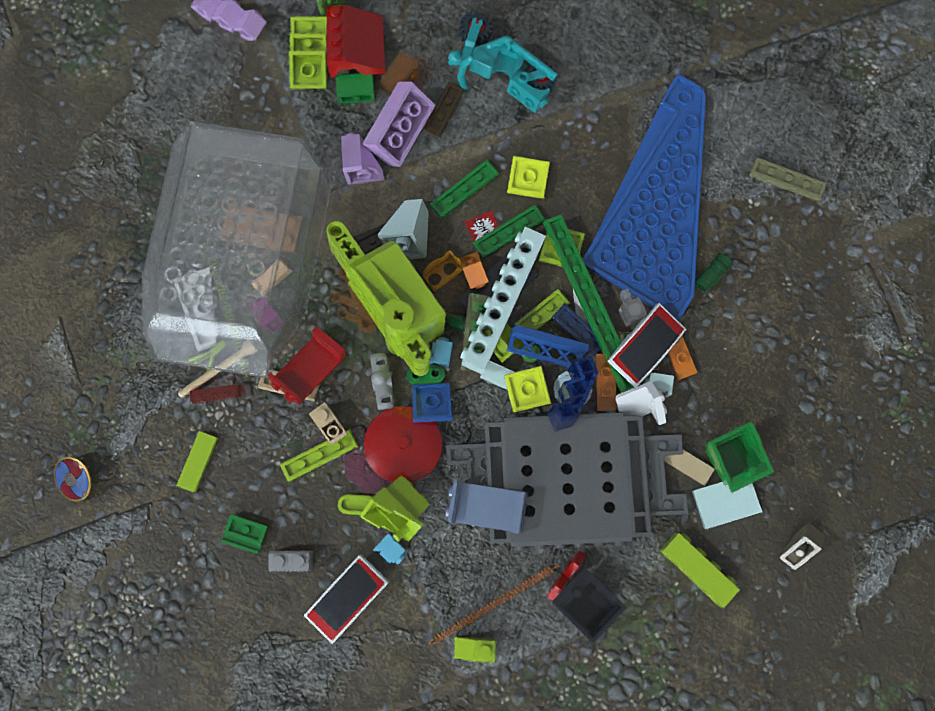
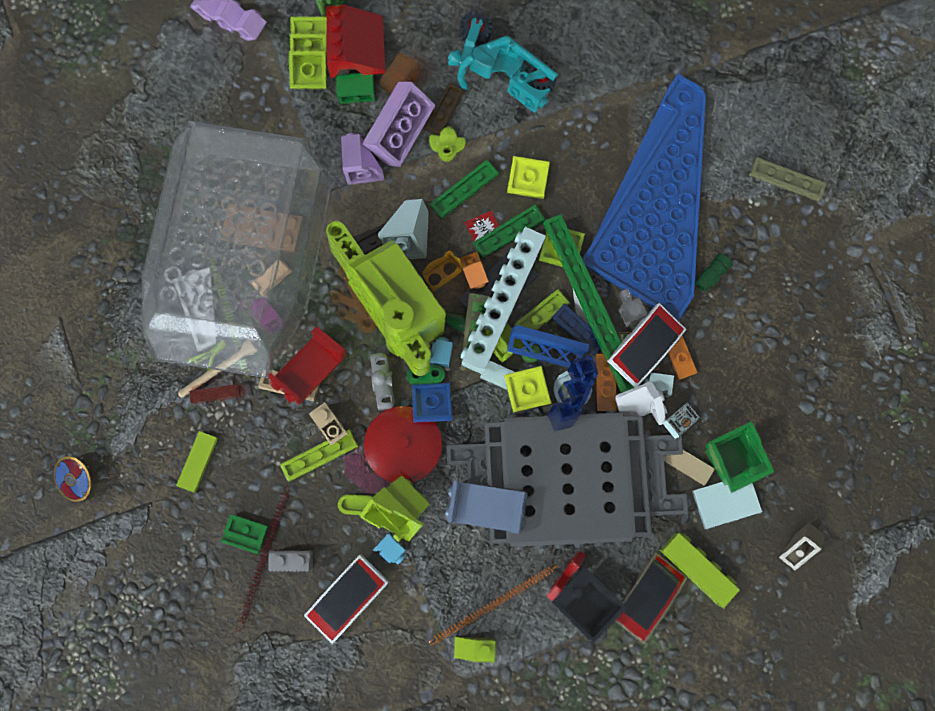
none -> dark red piece [236,485,290,631]
none -> lime plate [429,126,466,162]
none -> black slope [615,552,688,644]
none -> tile [663,403,700,439]

